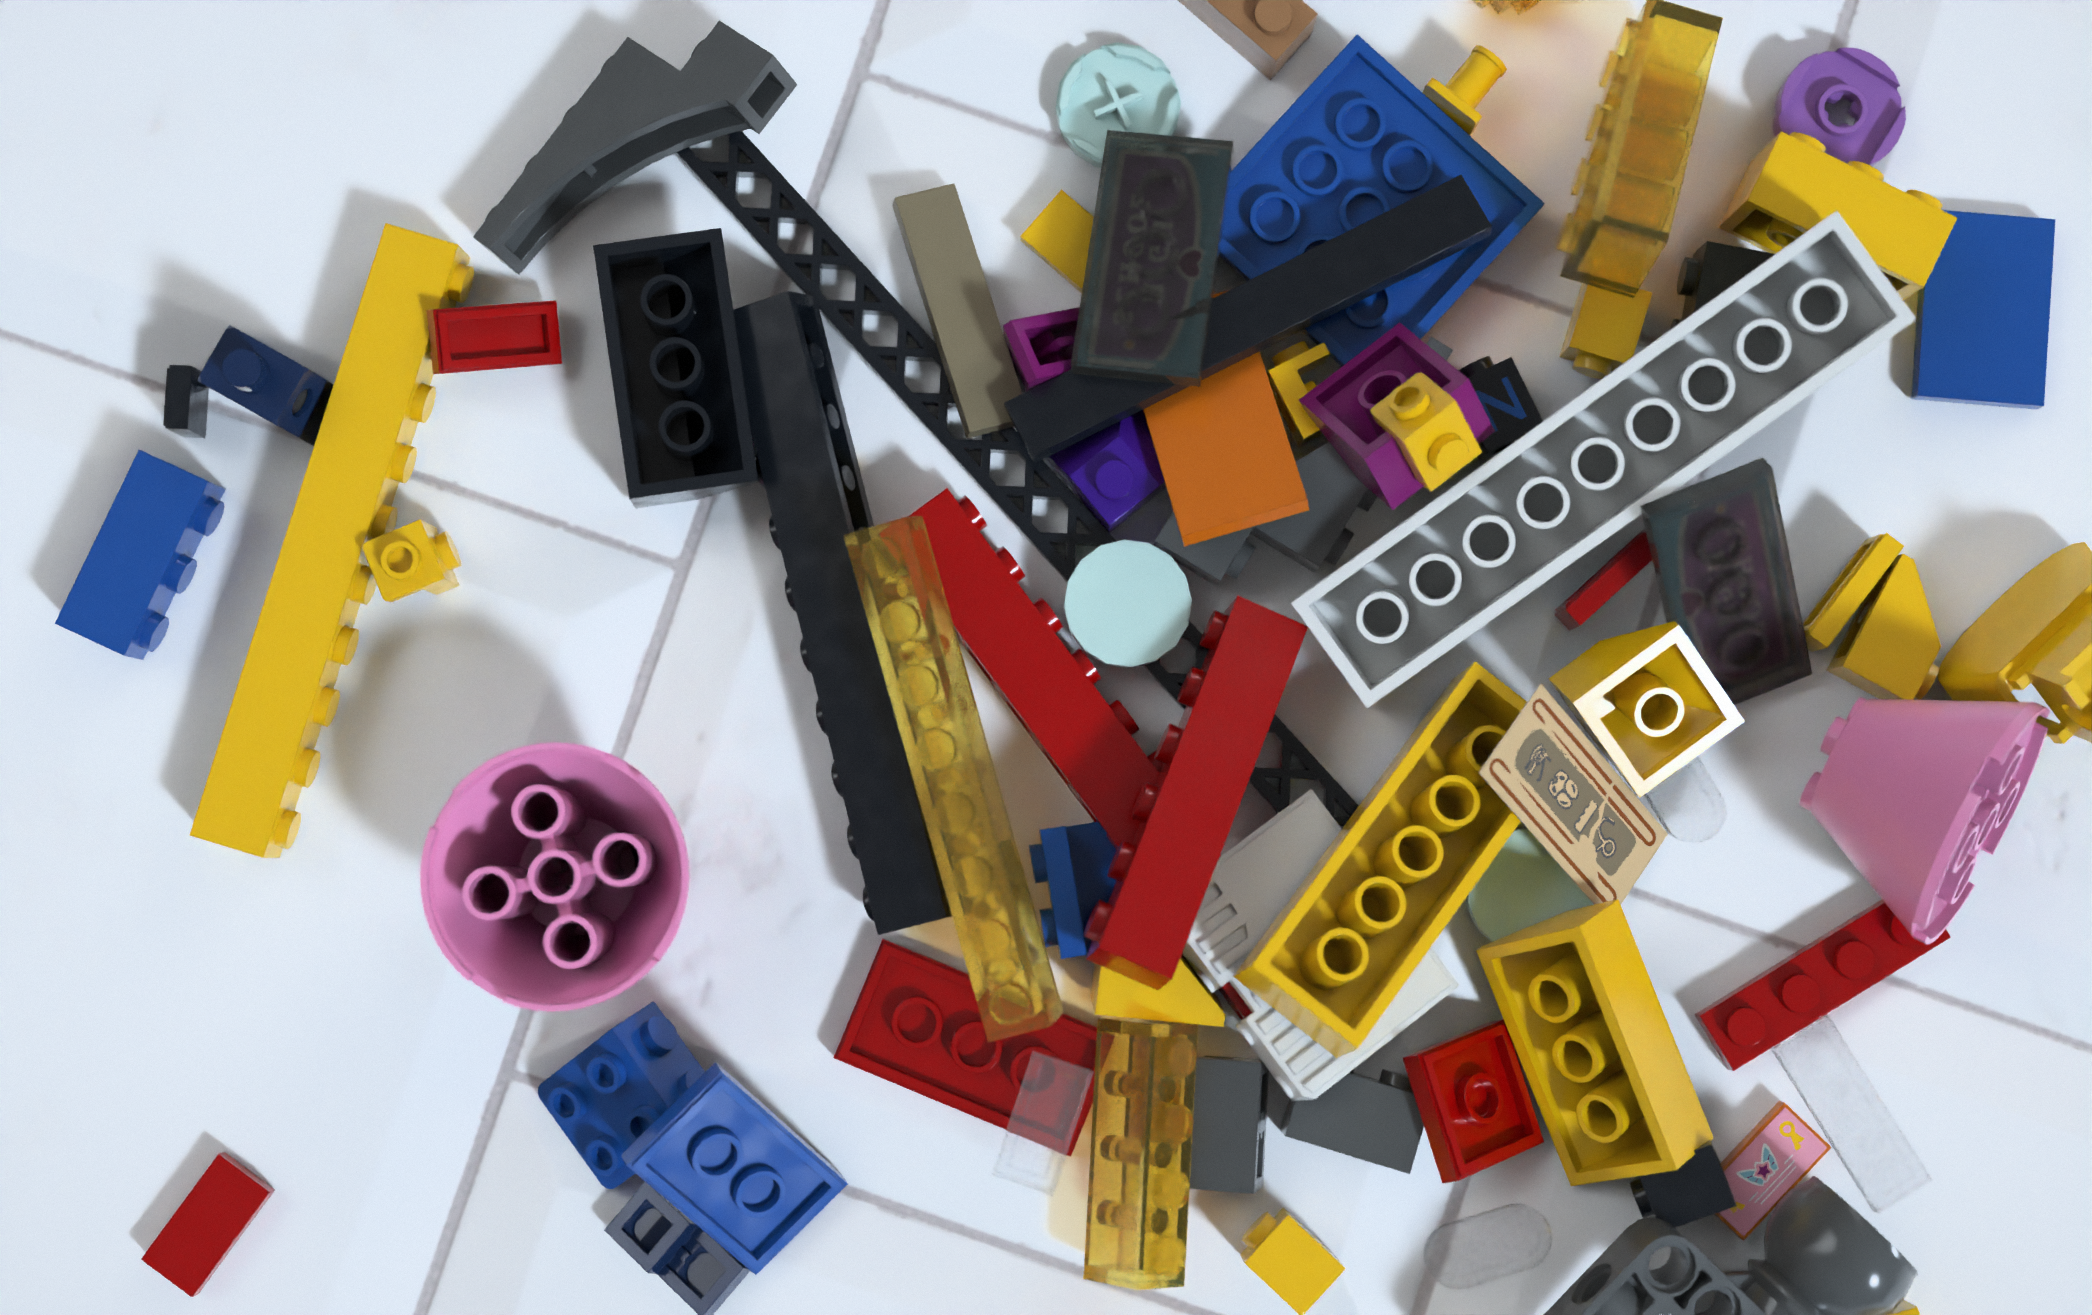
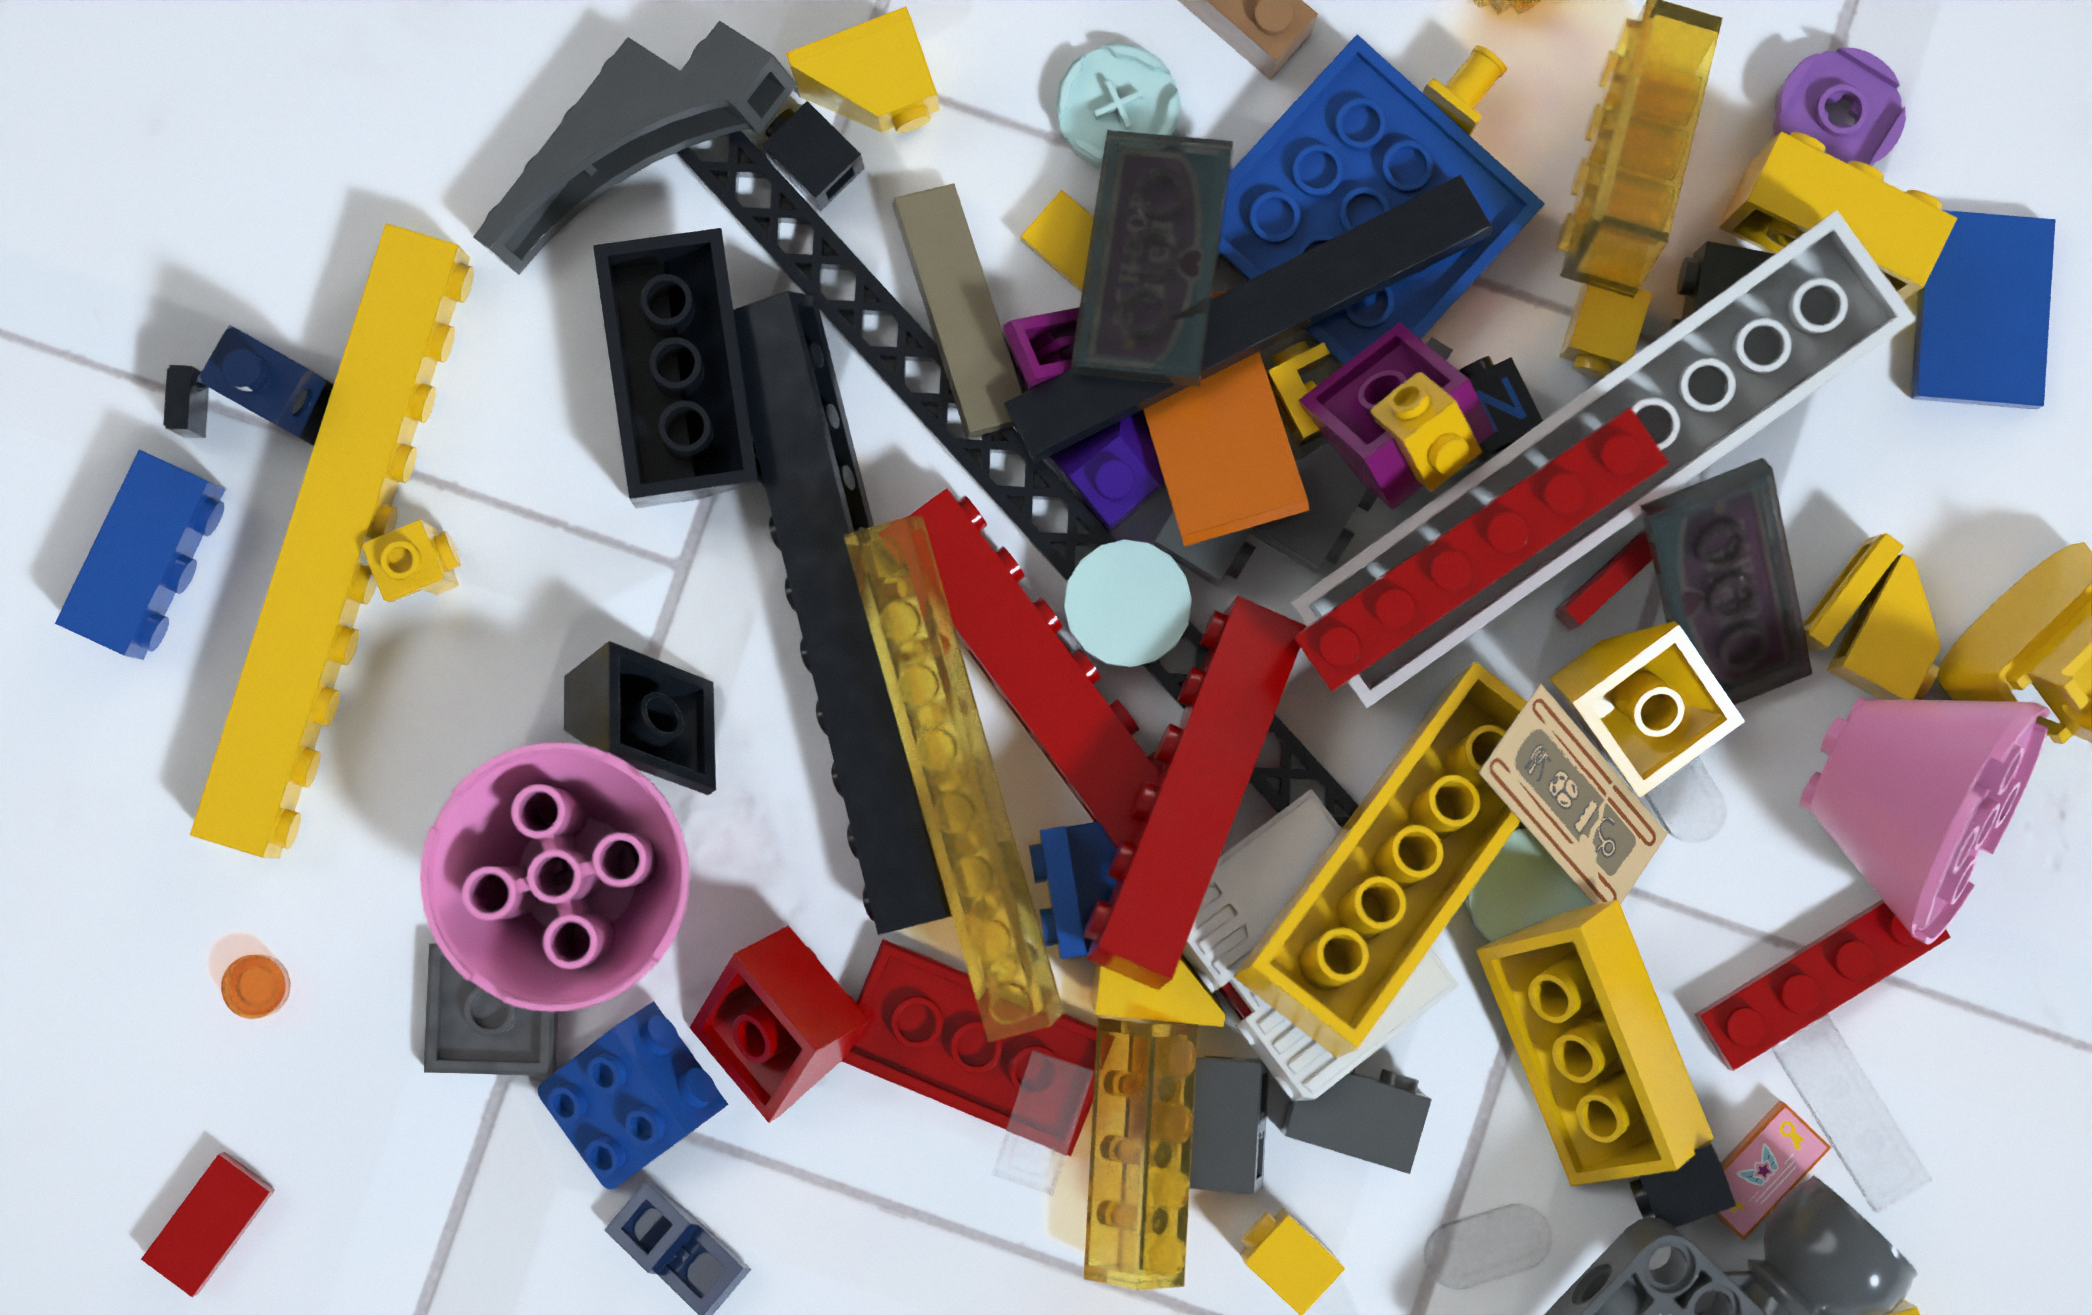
red tile [427,300,562,374] -> none
blue tile [621,1062,848,1275] -> none
red tile [1402,1019,1544,1184] -> none
none -> clear orange tile [221,954,291,1019]
none -> flat silver tile [424,943,558,1076]
none -> black slope [564,641,716,795]
none -> red slope [689,925,870,1123]
none -> black brick [762,101,865,212]
none -> yellow slope [786,6,940,133]
none -> red brick [1294,407,1669,692]

